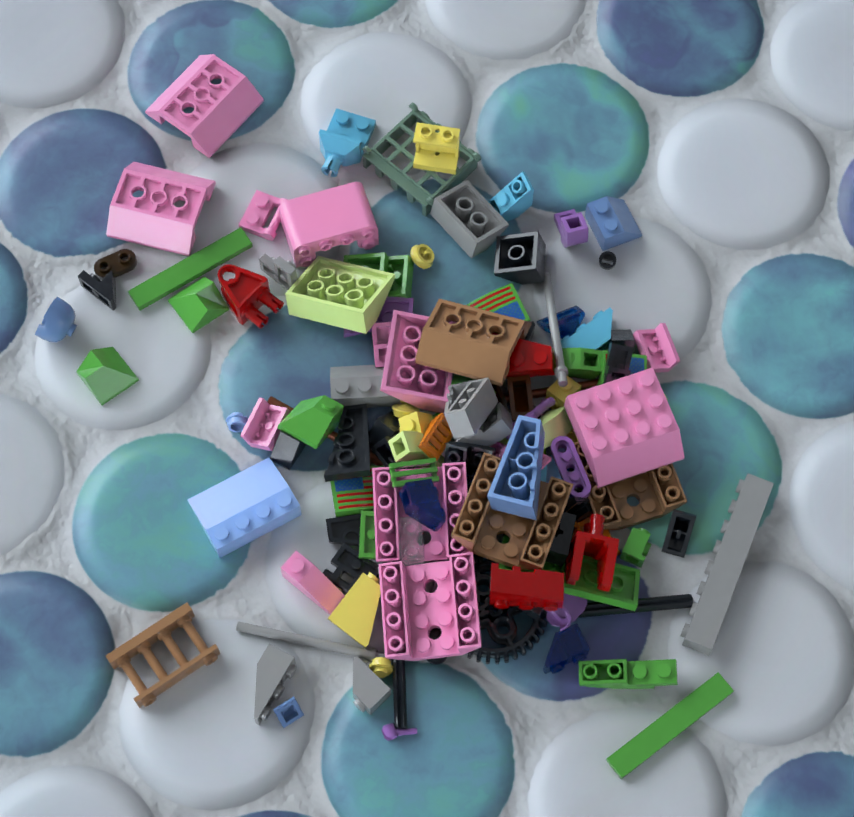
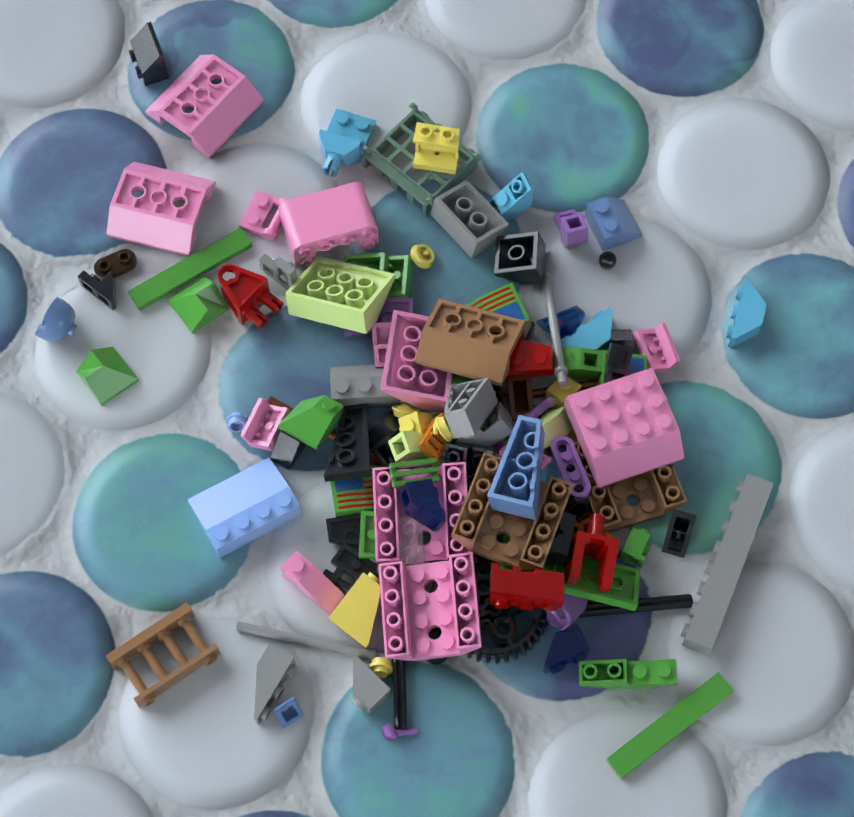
none -> slope [129,22,169,86]
none -> light yellow hat [433,416,454,442]
none -> medium azure slope [726,279,767,348]

